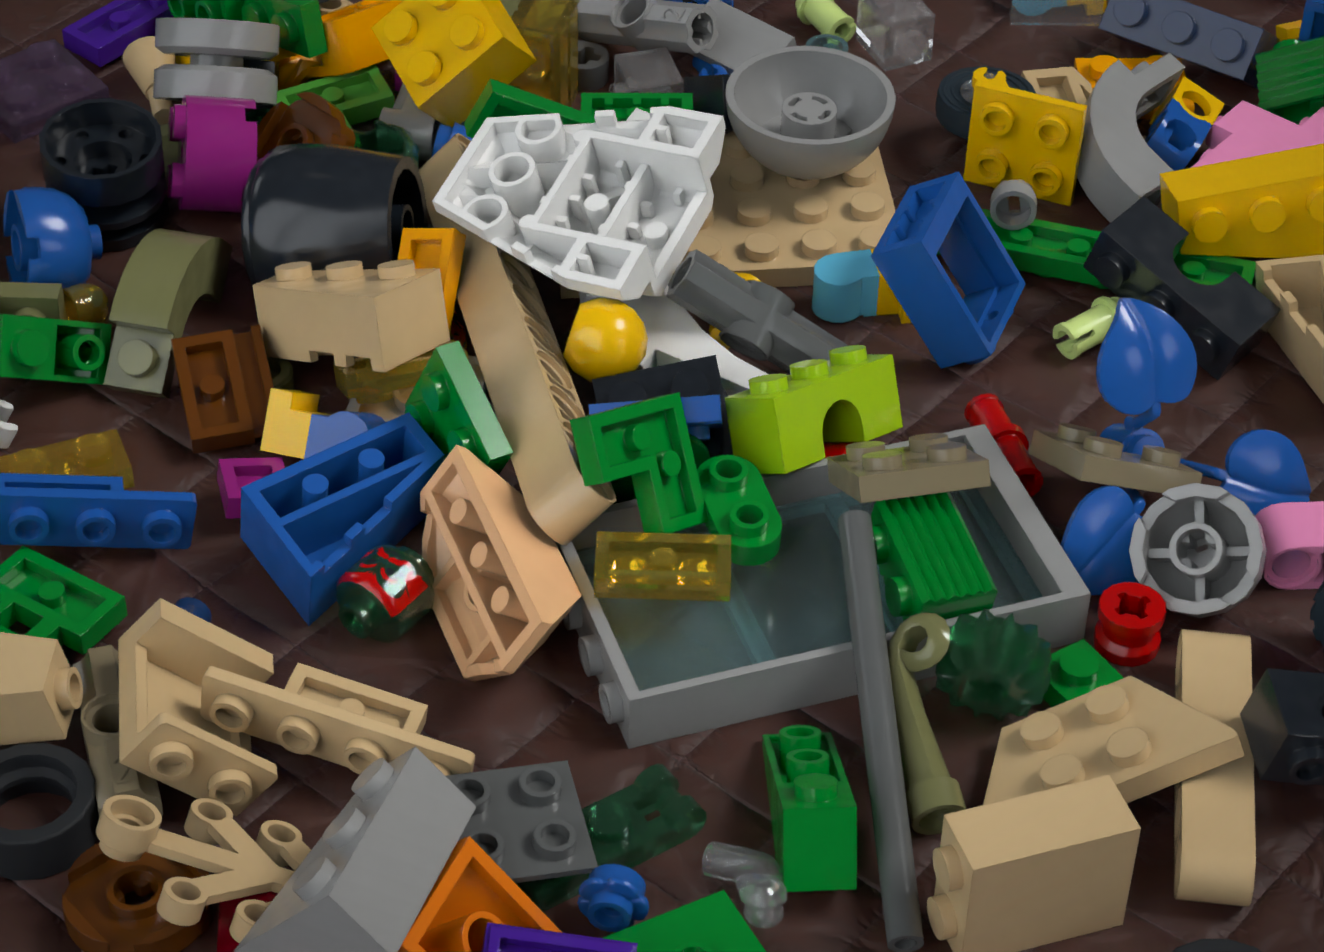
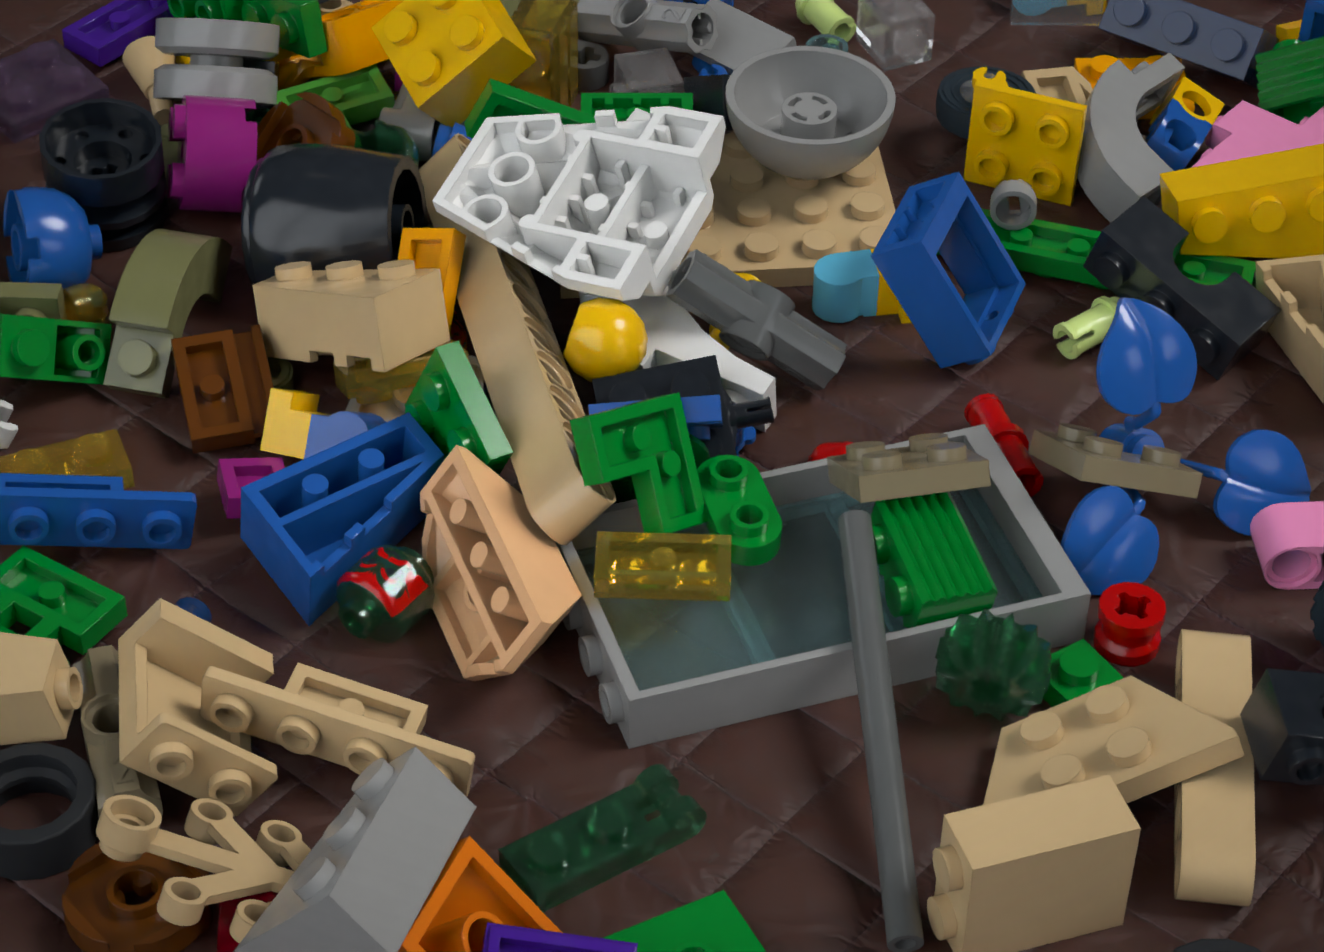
dark grey hinge [446,760,598,883] -> none
blue plate [577,864,649,932] -> none
clear arm [702,841,788,928] -> none
lime arch [725,345,903,474] -> none
green slope [762,725,857,892] -> none
olive plant [888,612,966,835] -> none
light grey cylinder [1129,483,1267,618] -> none

